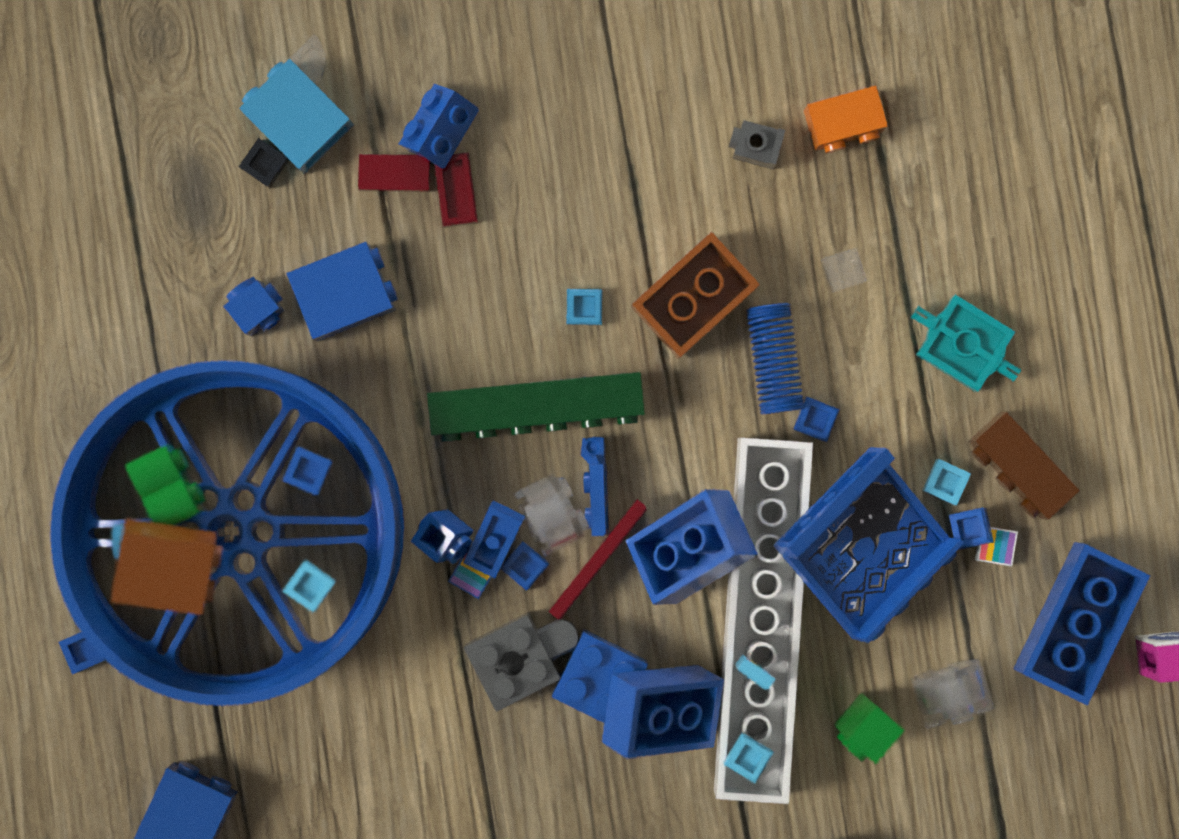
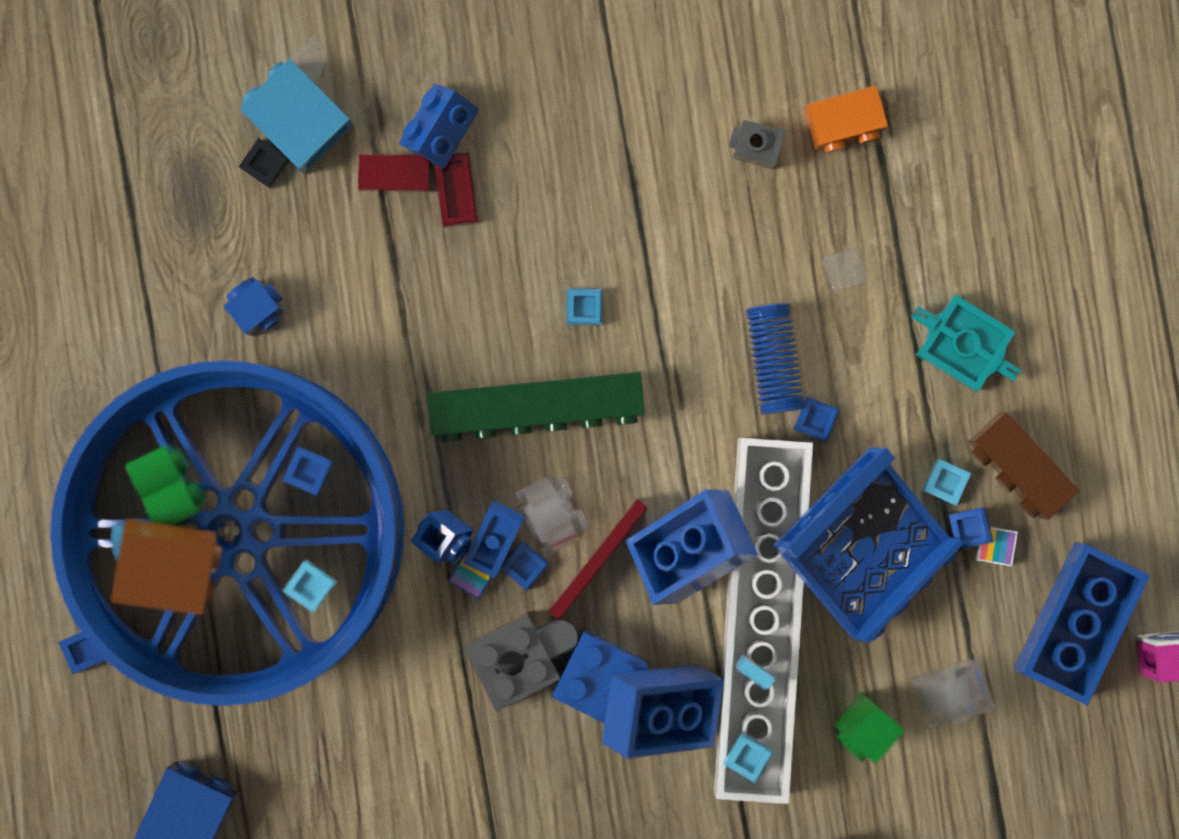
blue brick [286,242,398,341] -> none
blue hinge [581,437,609,536] -> none
dark orange brick [631,232,760,359] -> none

